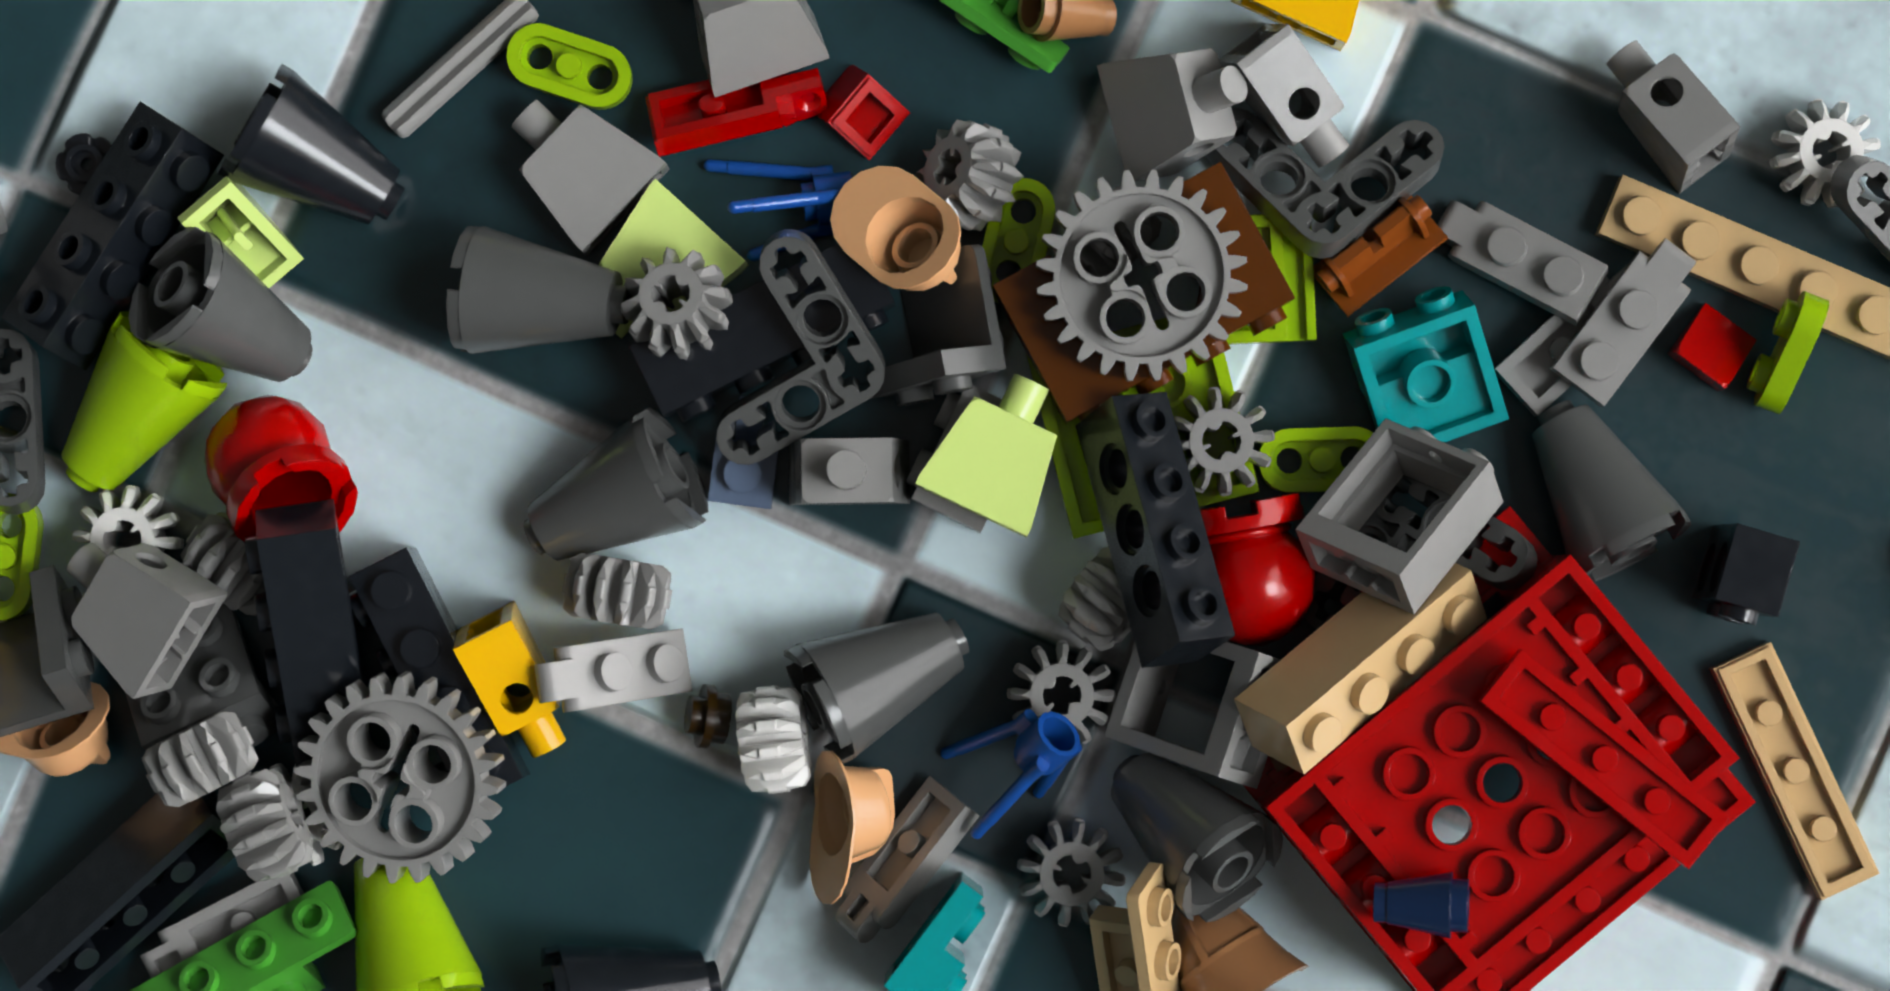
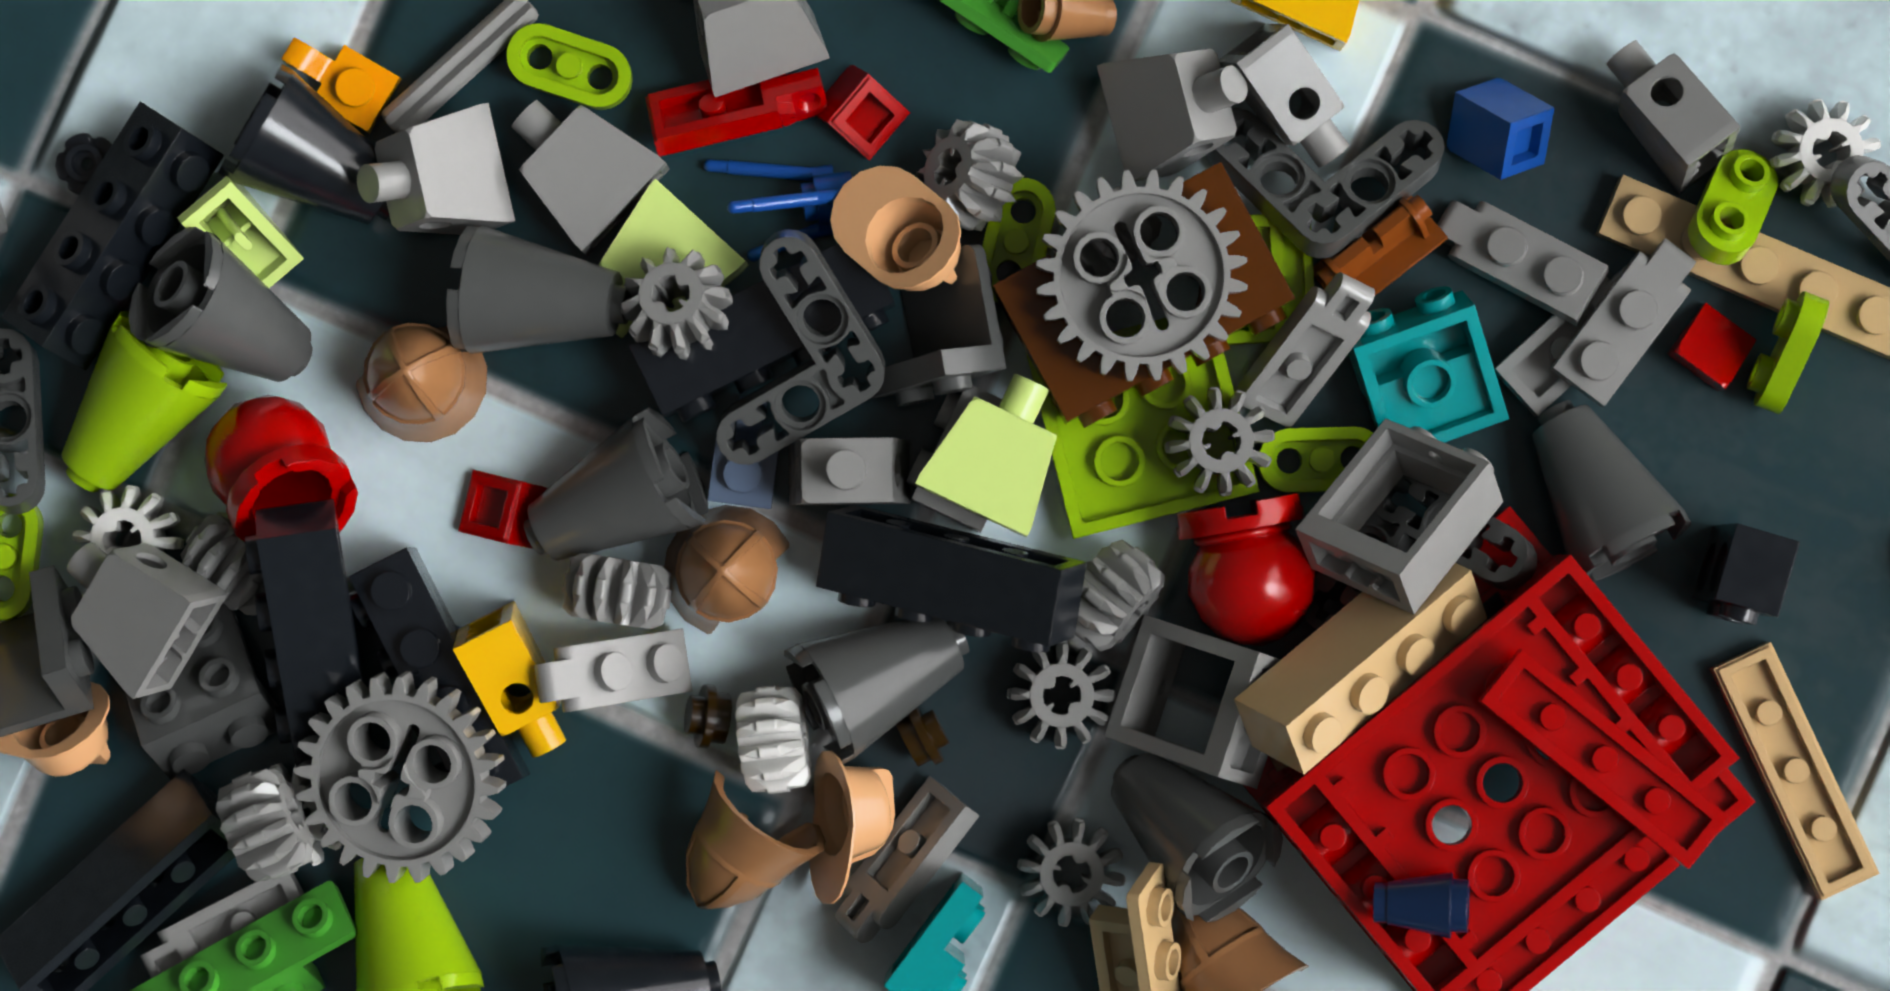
light grey gear [142,711,259,807] -> none
blue plant [940,709,1082,839] -> none
black brick [1075,392,1235,668] -> none
none -> light orange plate [281,37,402,134]
none -> medium nougat helmet [356,323,487,442]
none -> torso [357,103,515,235]
none -> red slope [458,470,547,549]
none -> medium nougat helmet [664,505,789,634]
none -> medium nougat helmet [686,770,826,909]
none -> black brick [816,505,1087,652]
none -> dark brown plate [896,707,950,767]
none -> light grey hinge [1234,272,1375,428]
none -> blue panel [1447,78,1554,180]
none -> lime plate [1688,149,1778,265]

